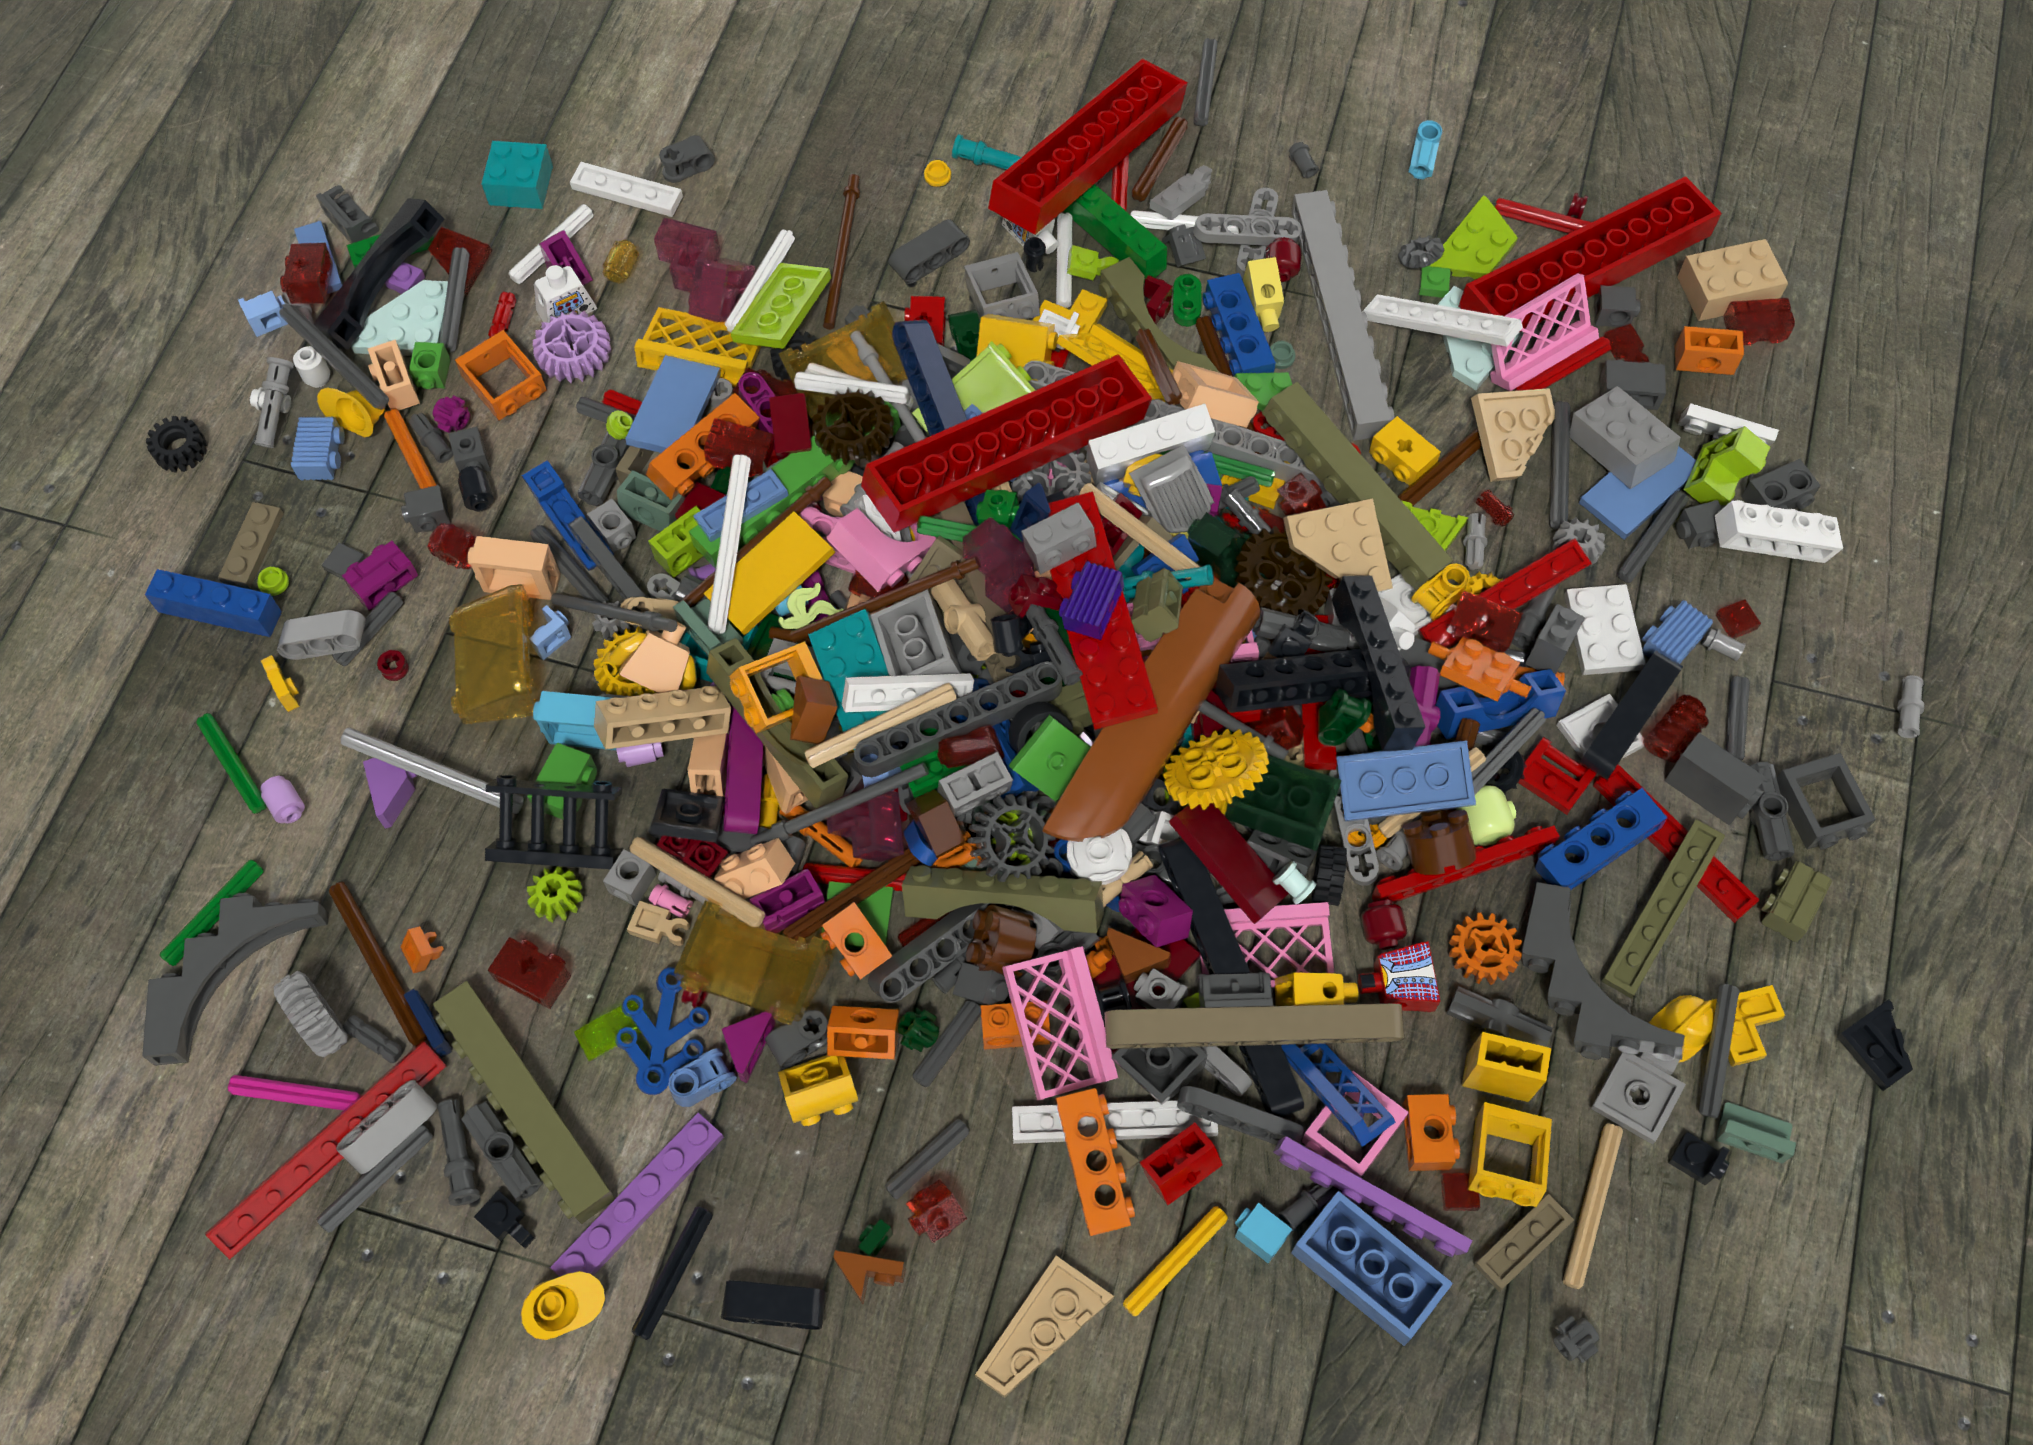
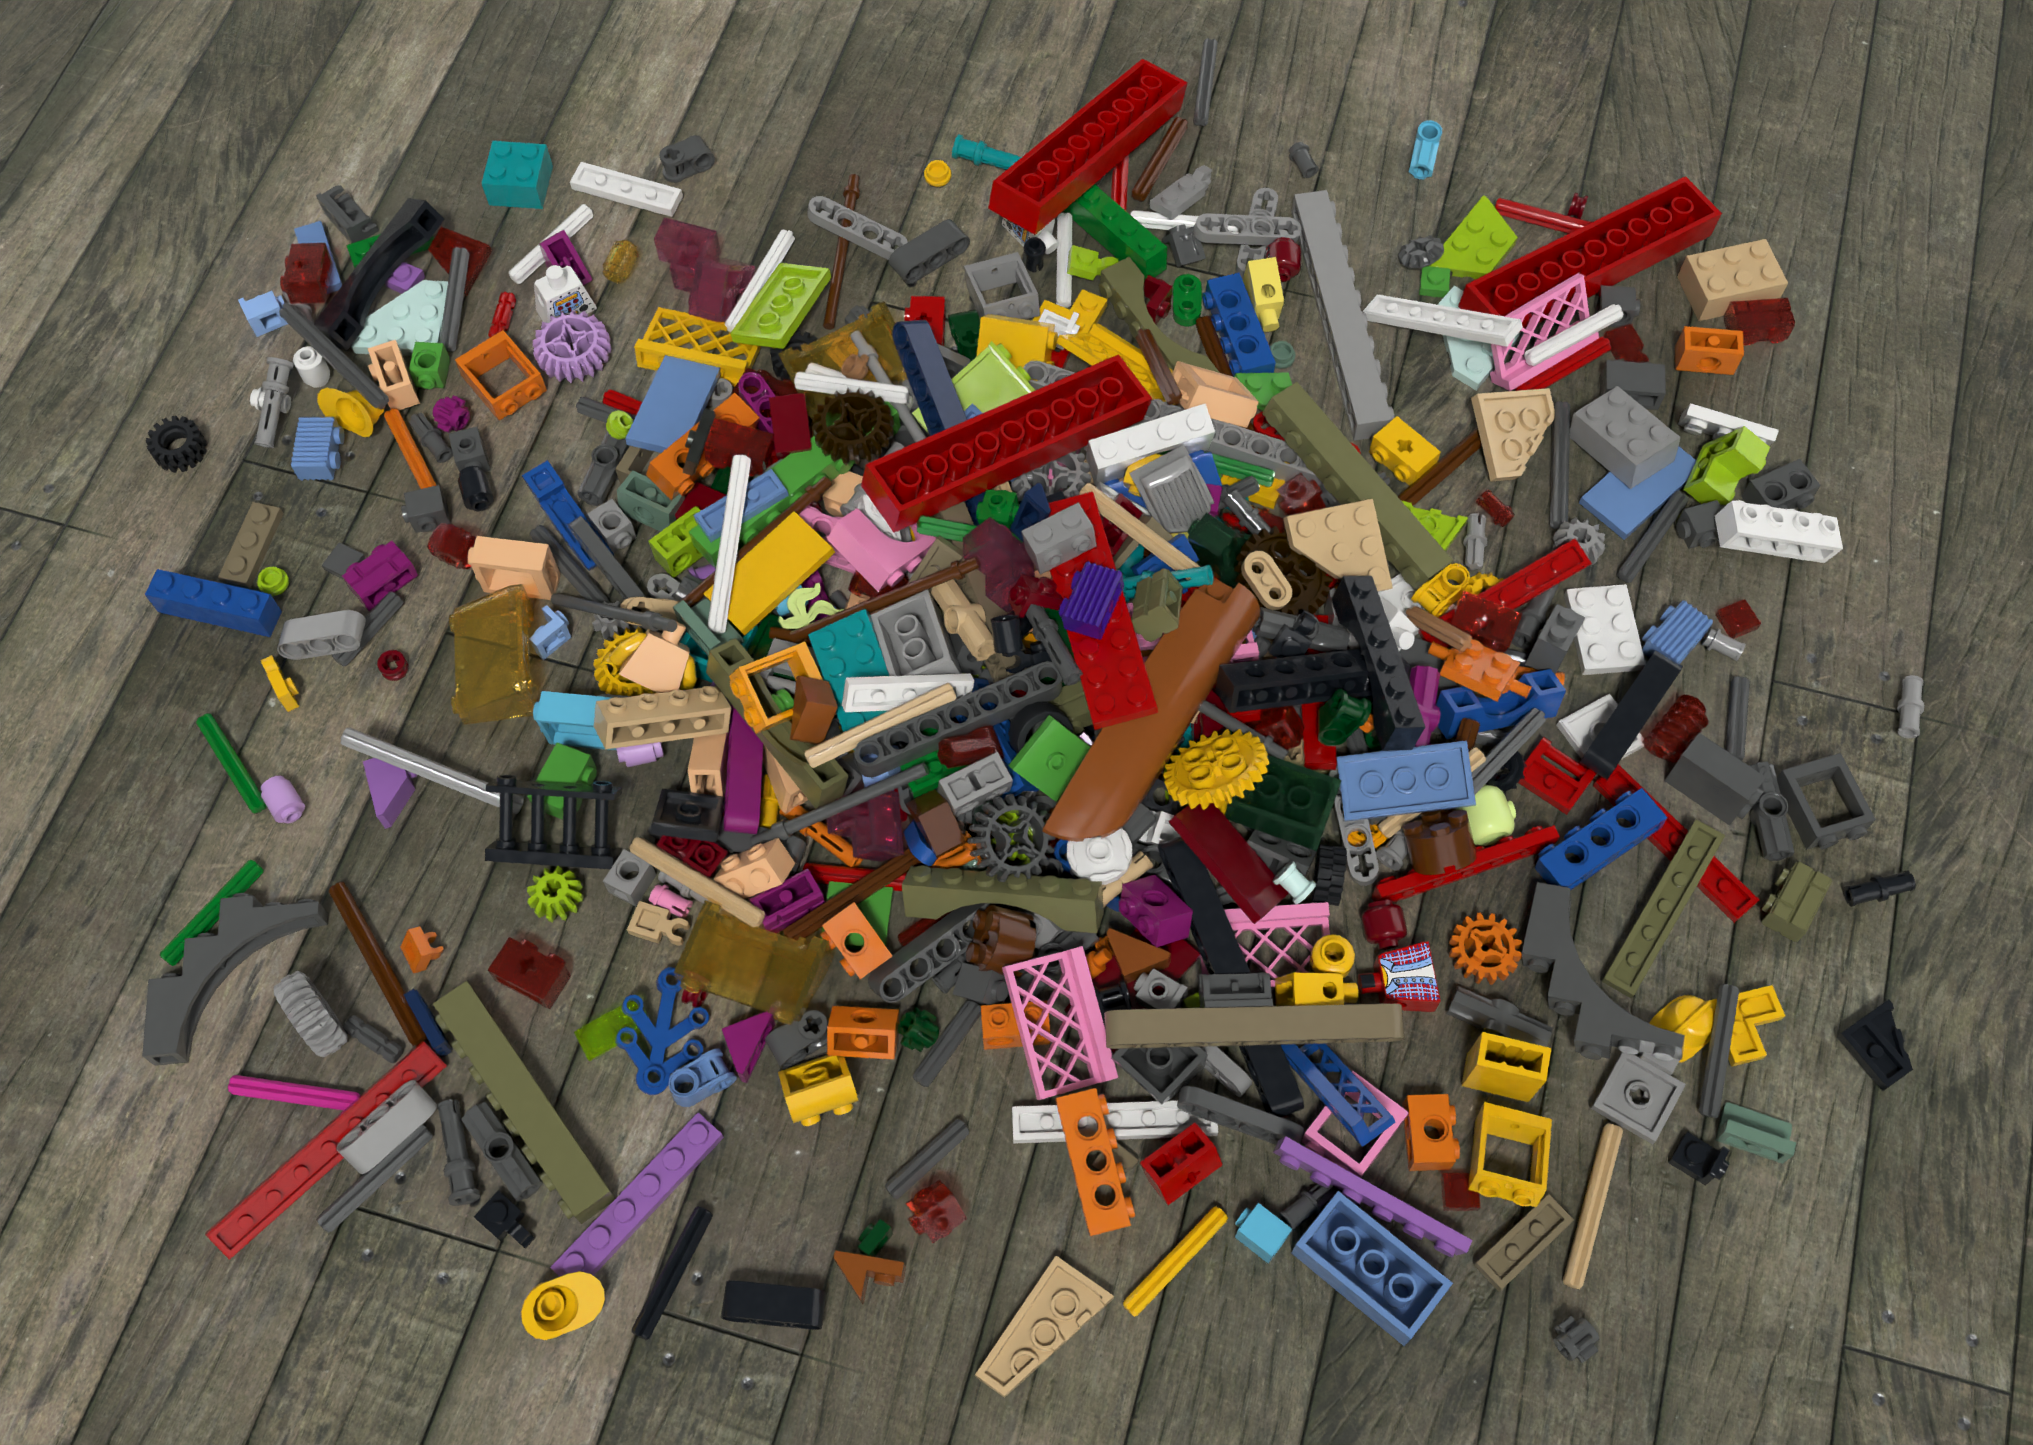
none -> pearl dark grey plate [683,408,716,476]
none -> light grey beam [807,196,908,260]
none -> medium nougat plate [841,354,869,380]
none -> tan plate [1241,551,1292,610]
none -> yellow head [1309,934,1355,978]
none -> medium nougat axle [1405,606,1472,652]
none -> white axle [1524,304,1624,366]
none -> black pin [1843,870,1916,907]

